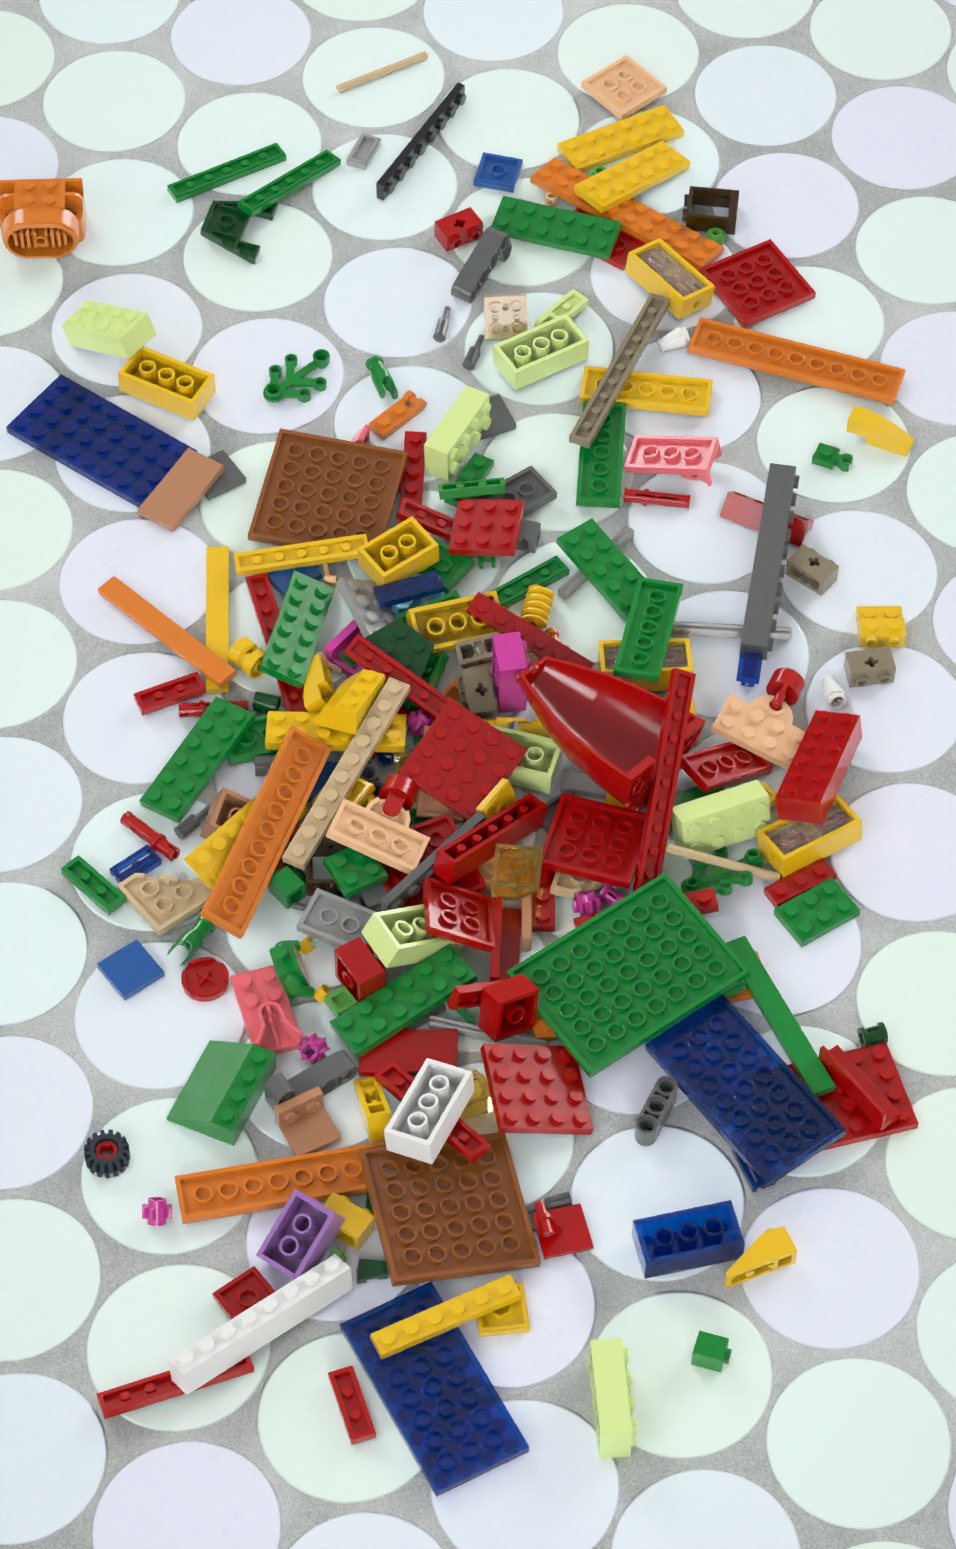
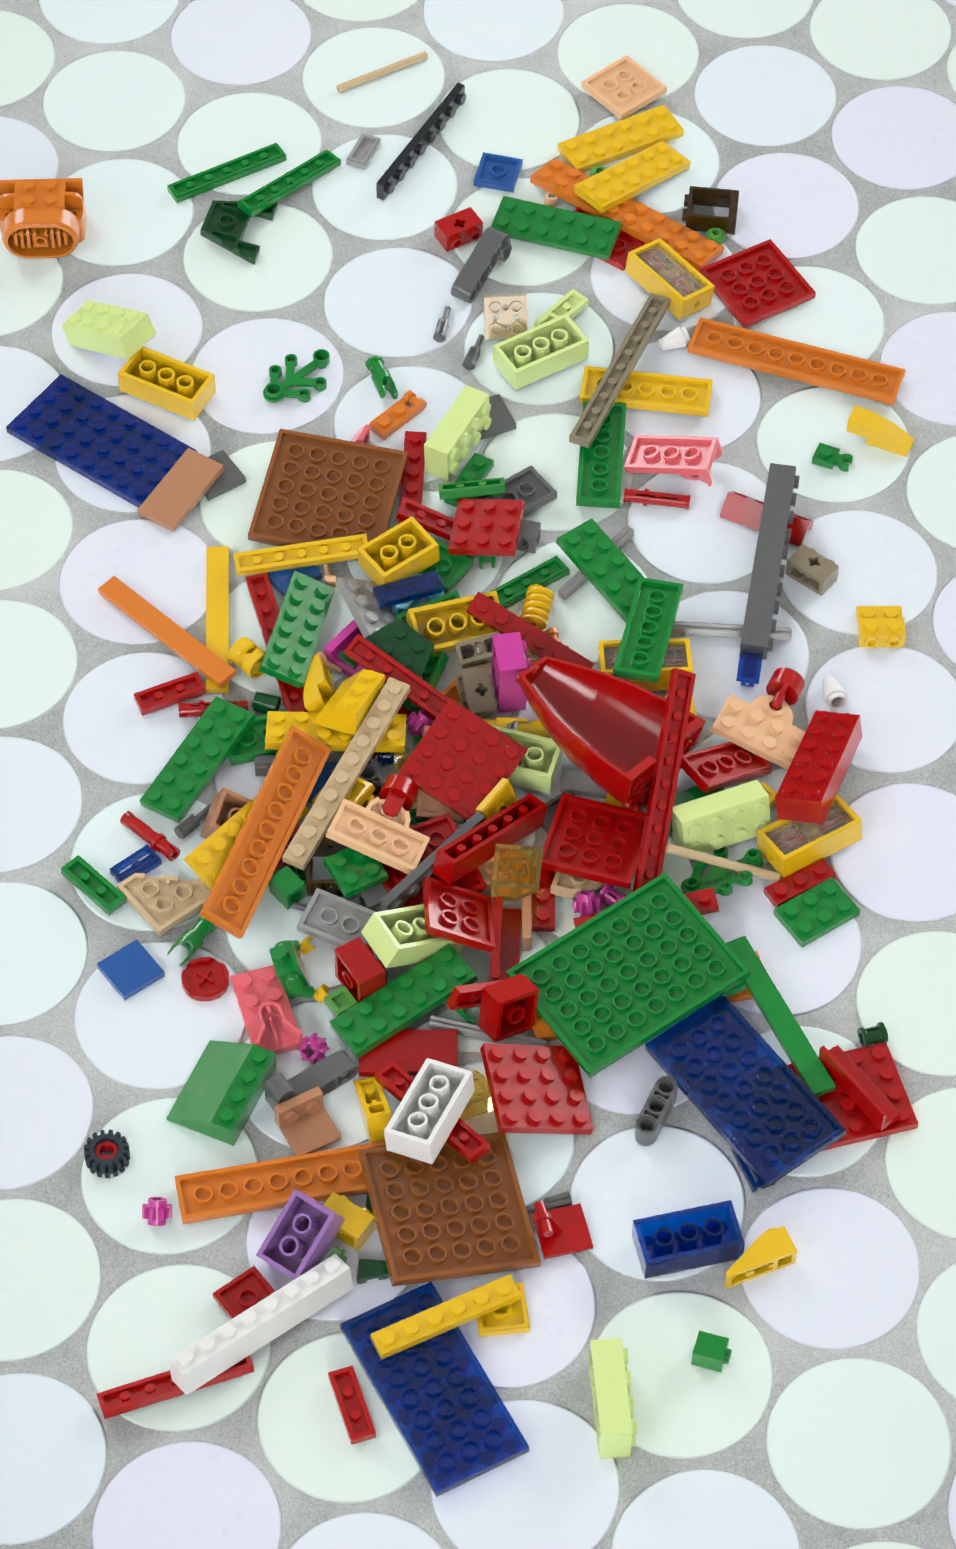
dark tan brick [844,647,896,688] -> none

